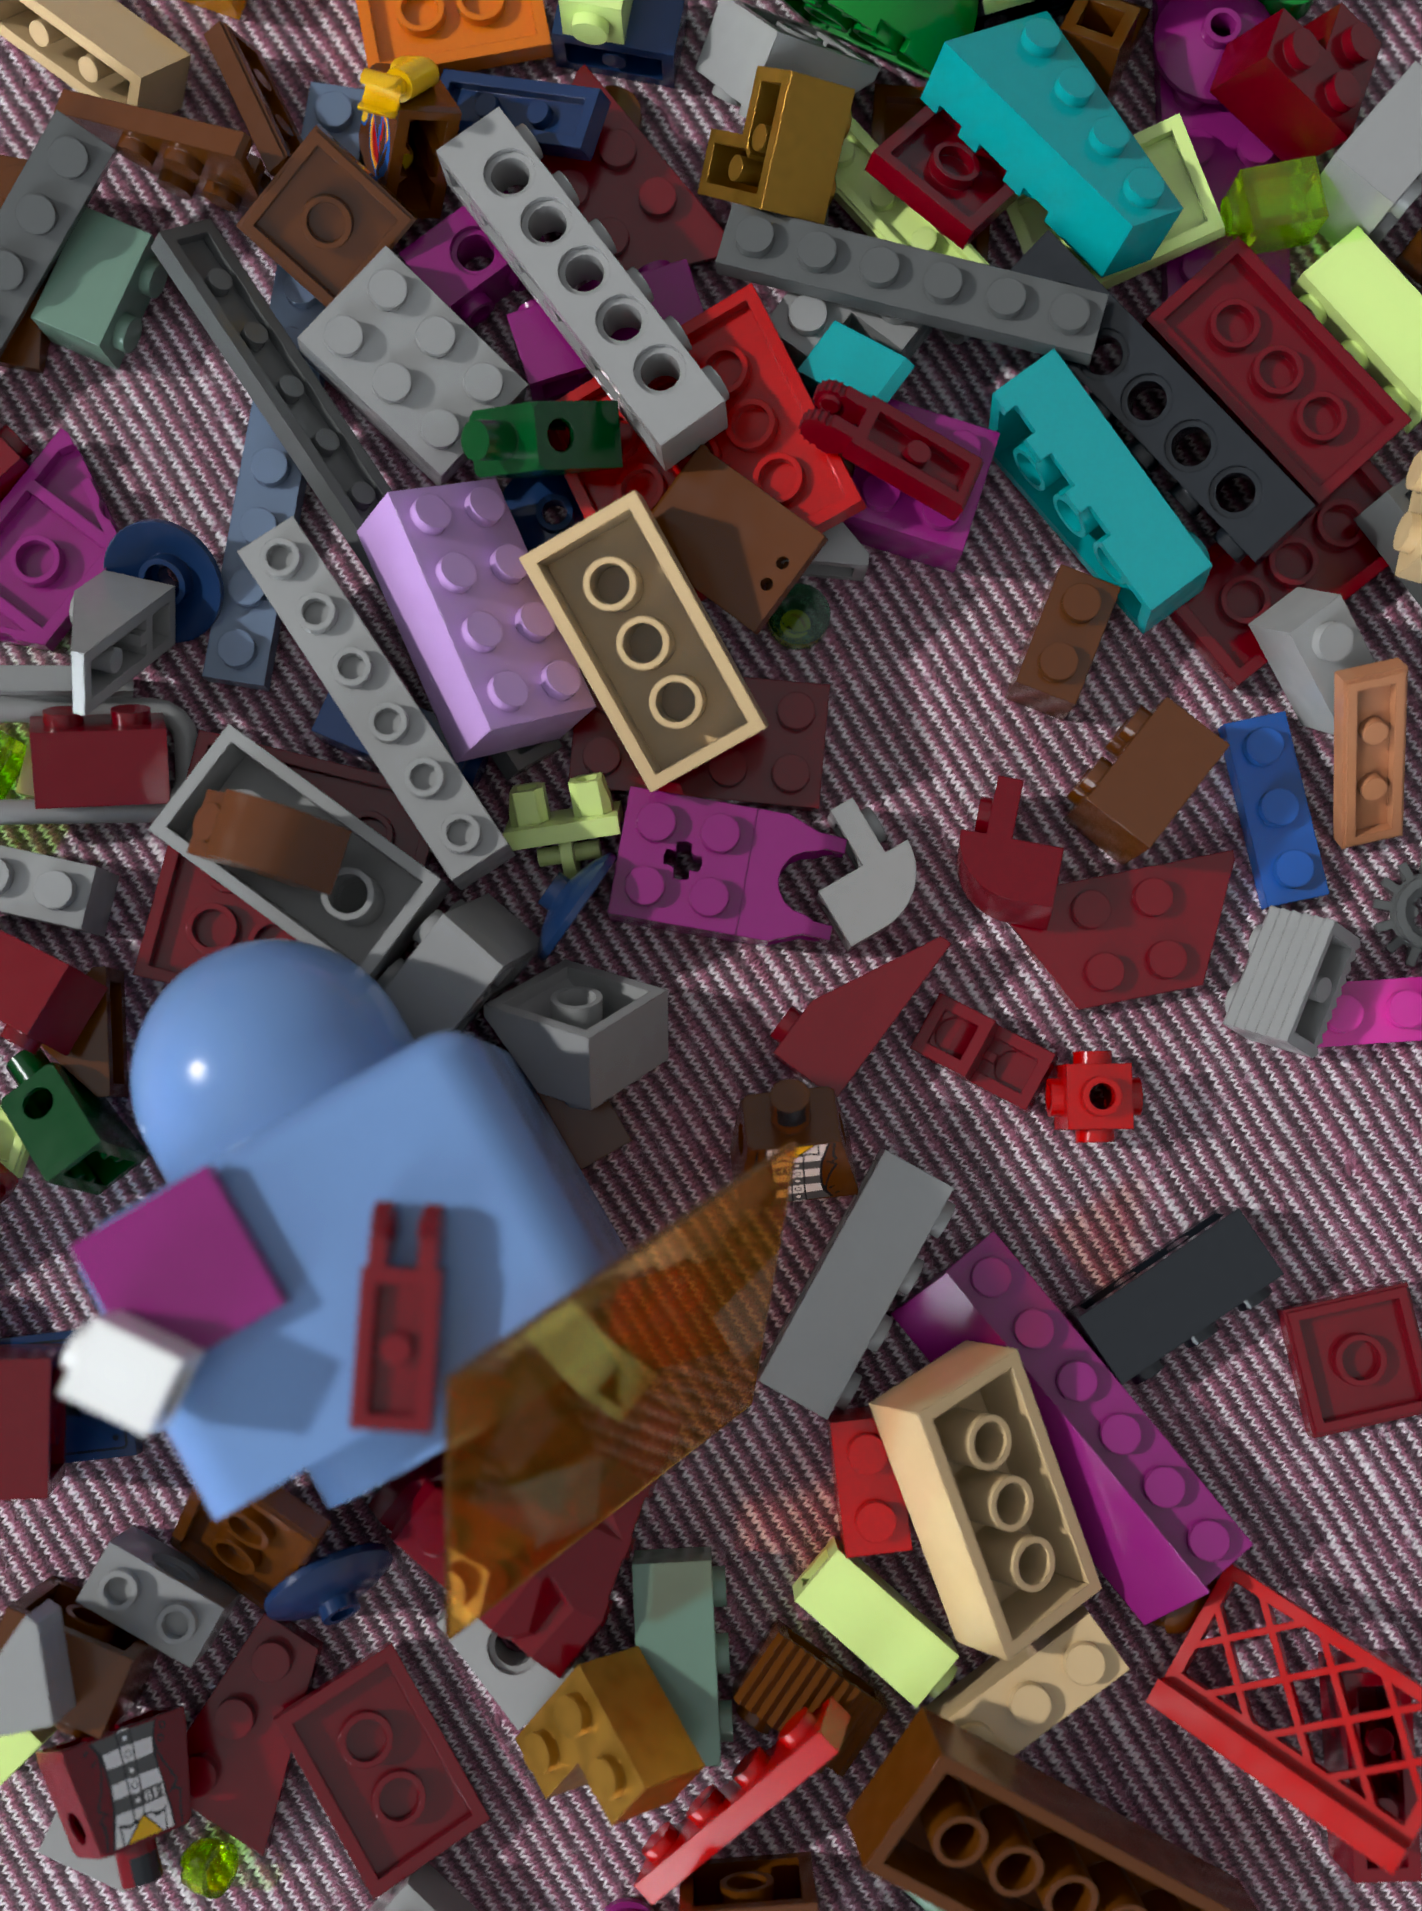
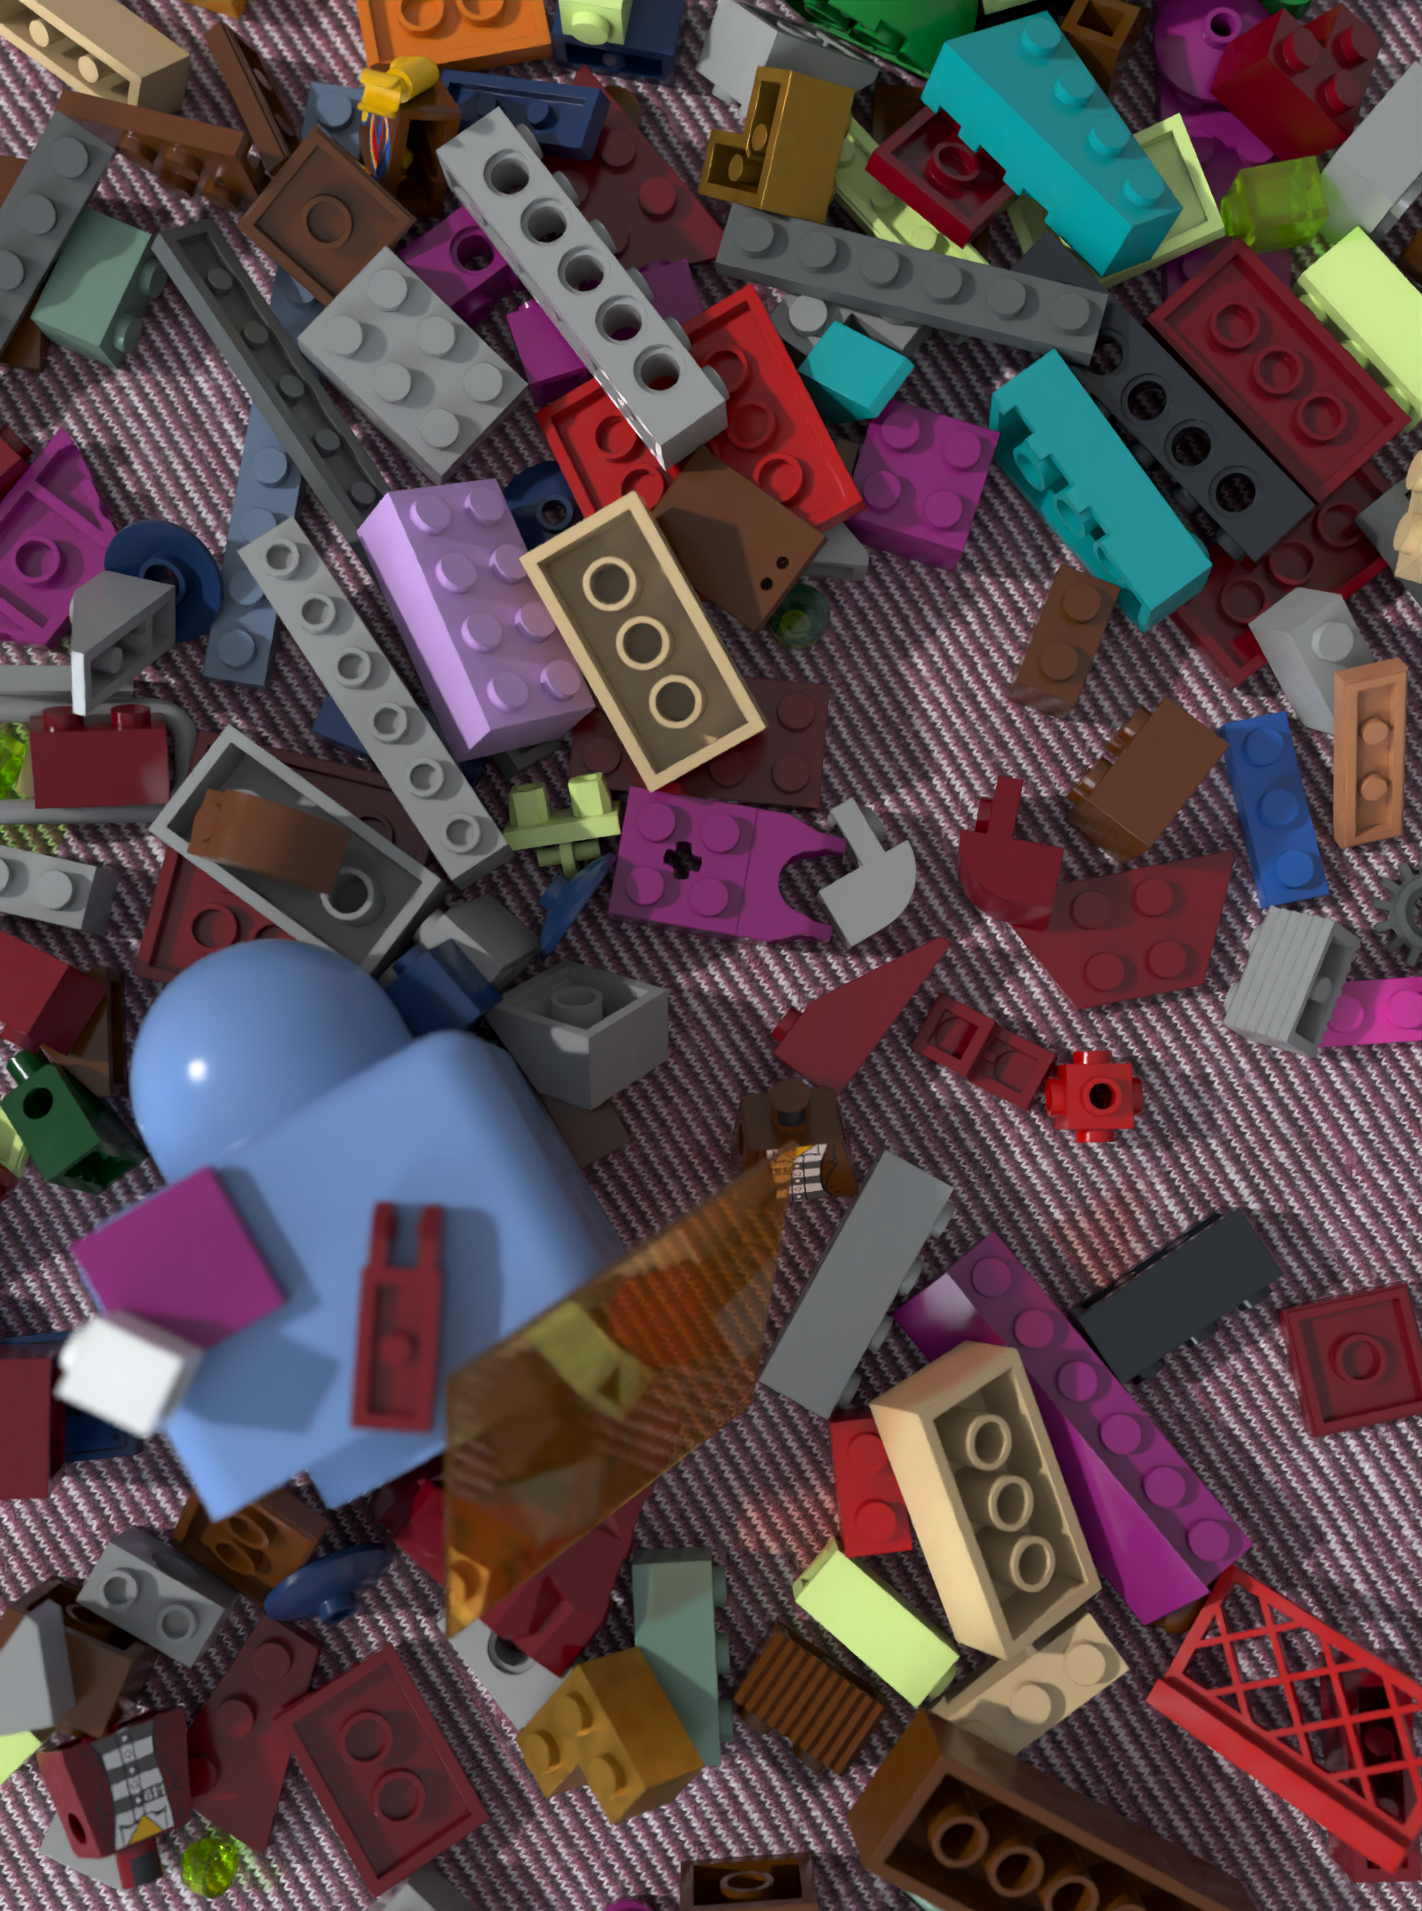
dark green torso [461,401,623,478] -> none
red plate [634,1696,851,1906] -> none
dark red hinge [798,378,984,521] -> none
none -> dark blue brick [384,938,503,1039]

